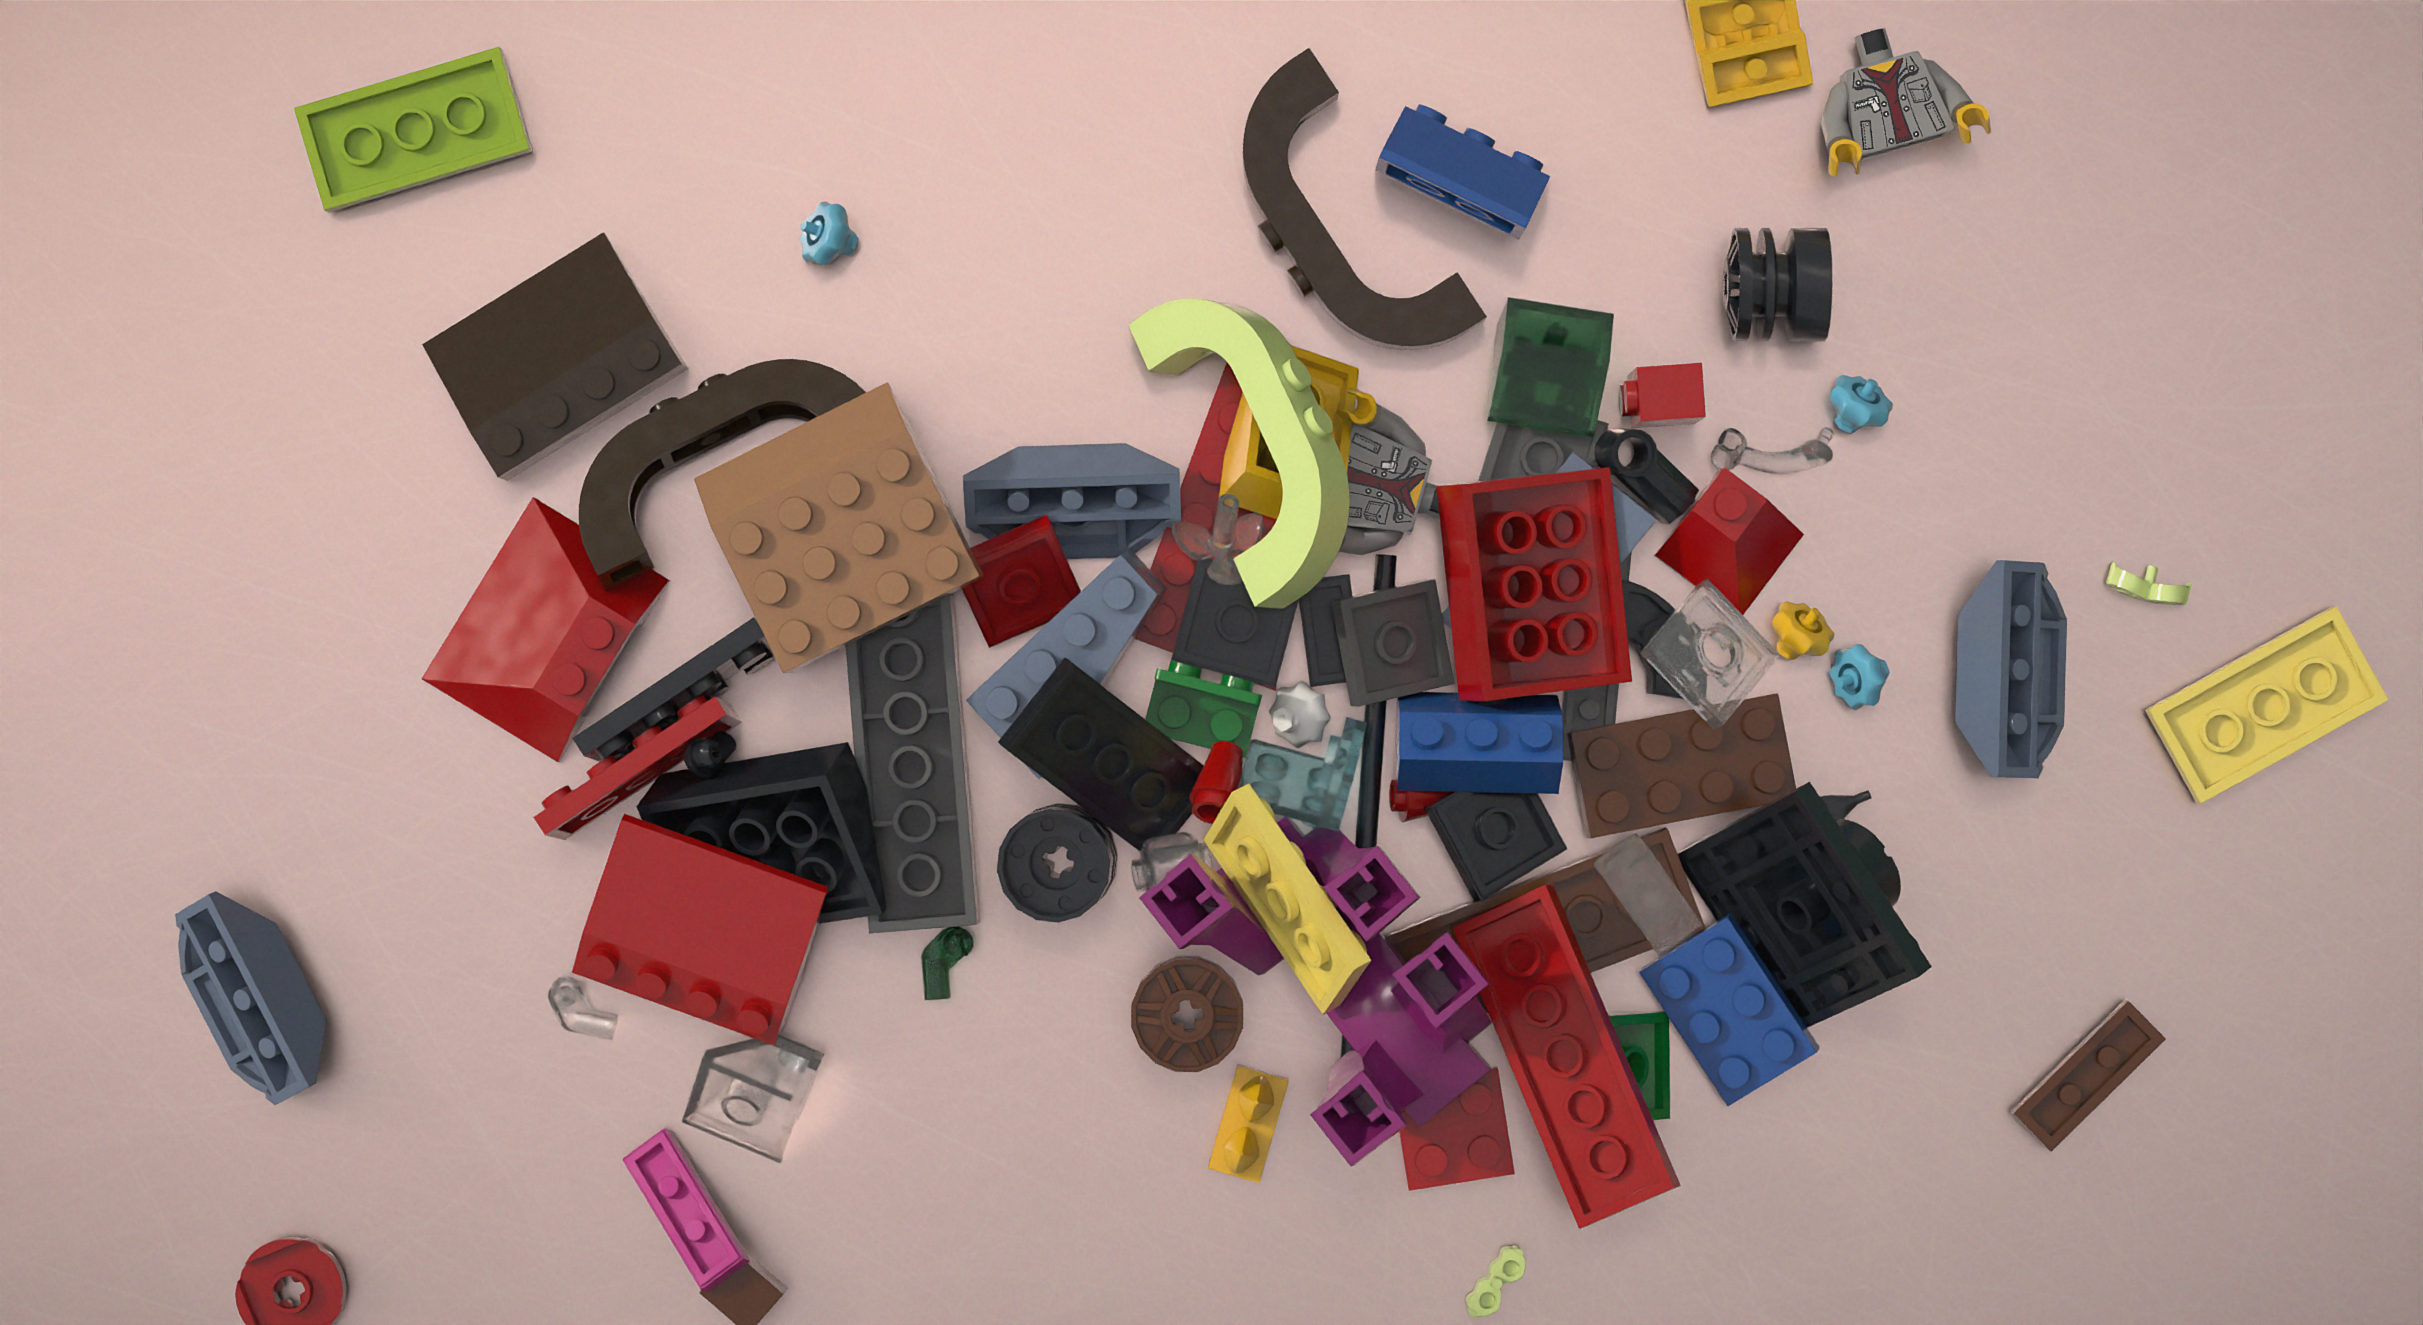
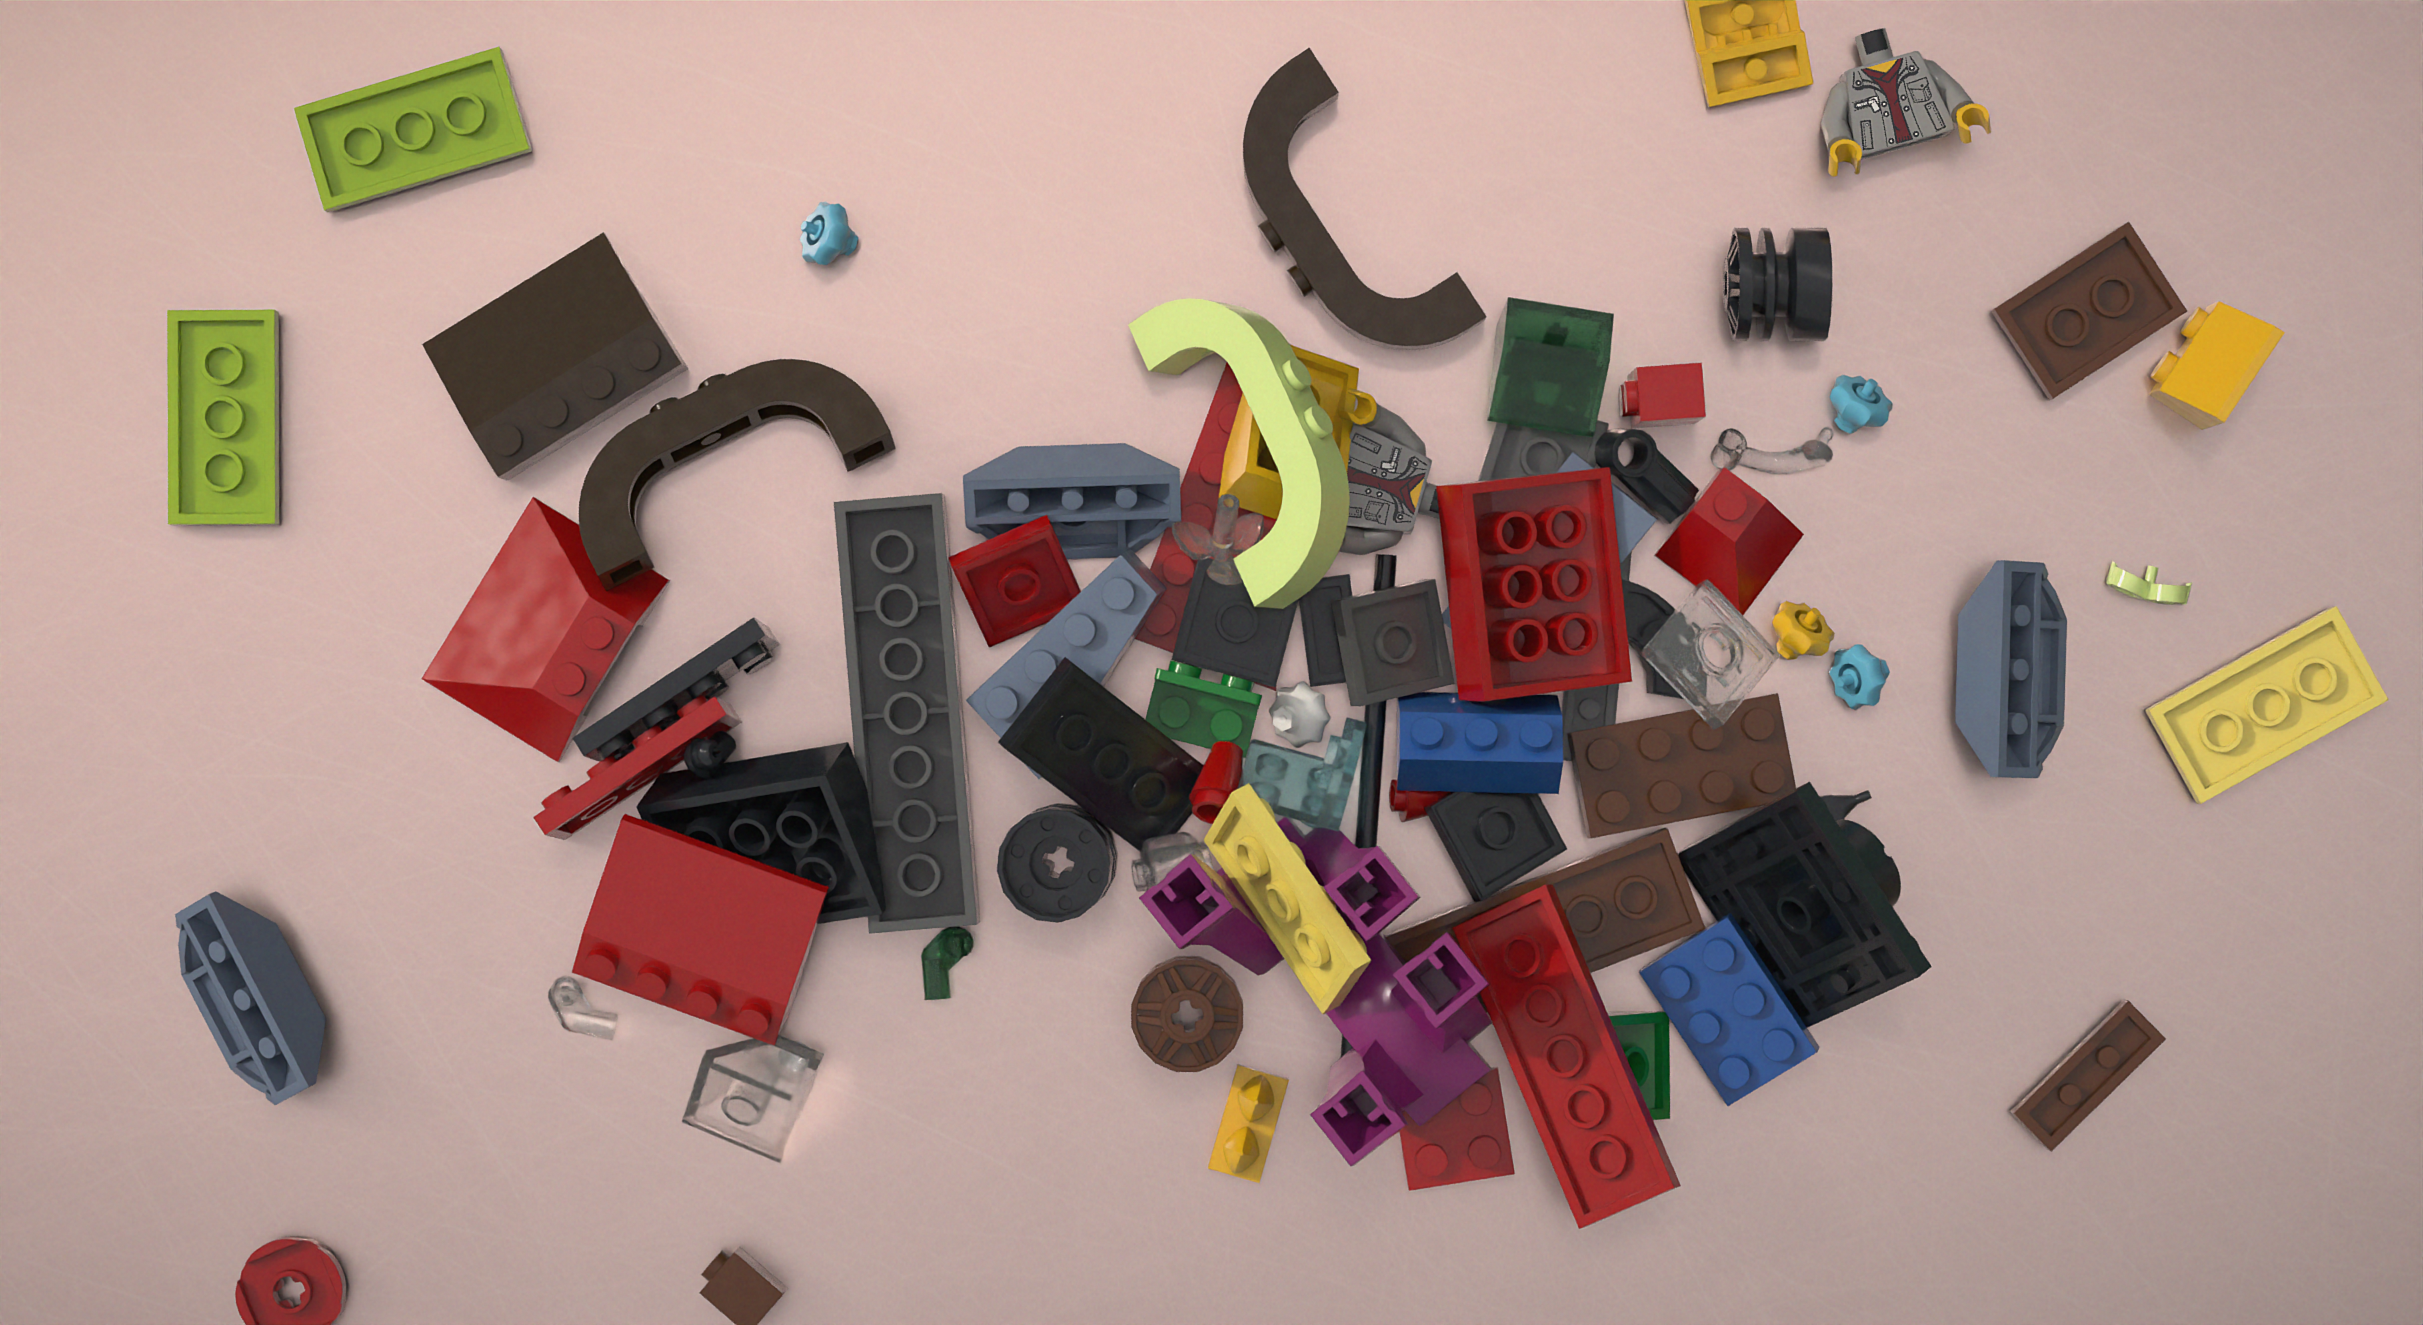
dark pink tile [622,1128,751,1292] -> none
medium nougat slope [694,382,984,673] -> none
blue slope [1375,104,1550,240] -> none
yellowish green piece [1465,1245,1526,1318] -> none
clear slope [1593,833,1703,956] -> none
none -> lime plate [167,309,279,525]
none -> reddish brown plate [1991,222,2187,400]
none -> yellow slope [2149,301,2285,430]

